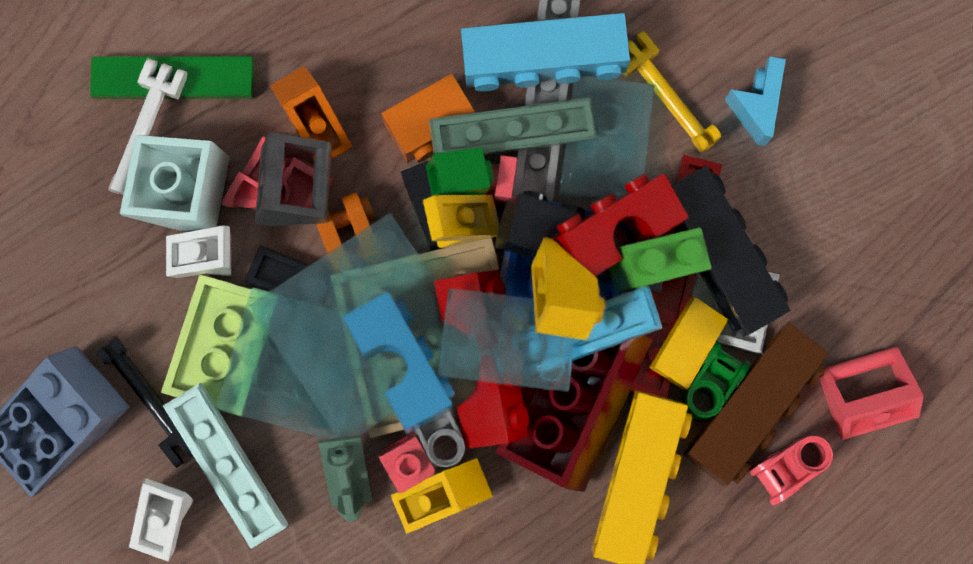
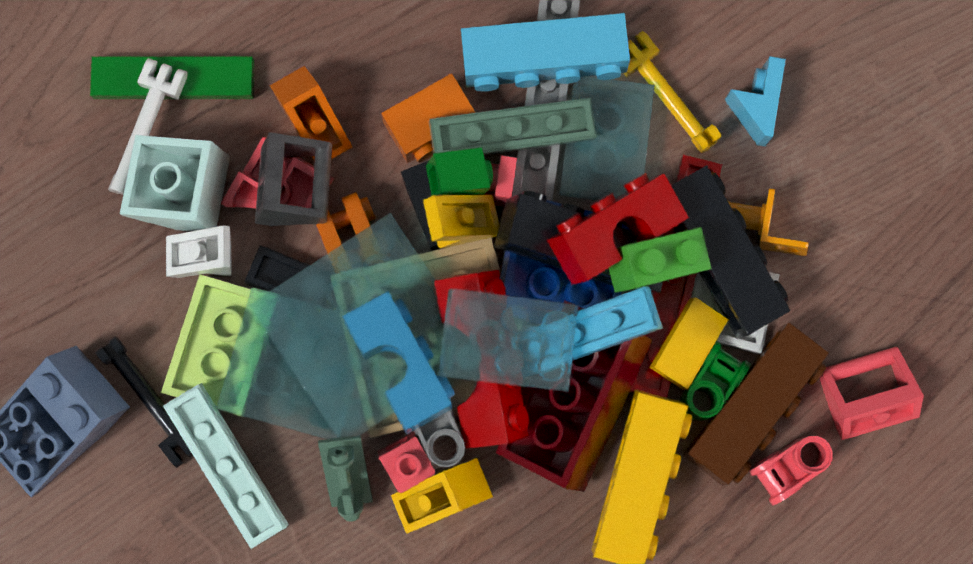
white slope [129,478,193,561] -> none
yellow slope [531,238,605,340] -> none
none -> light orange bracket [728,188,809,256]

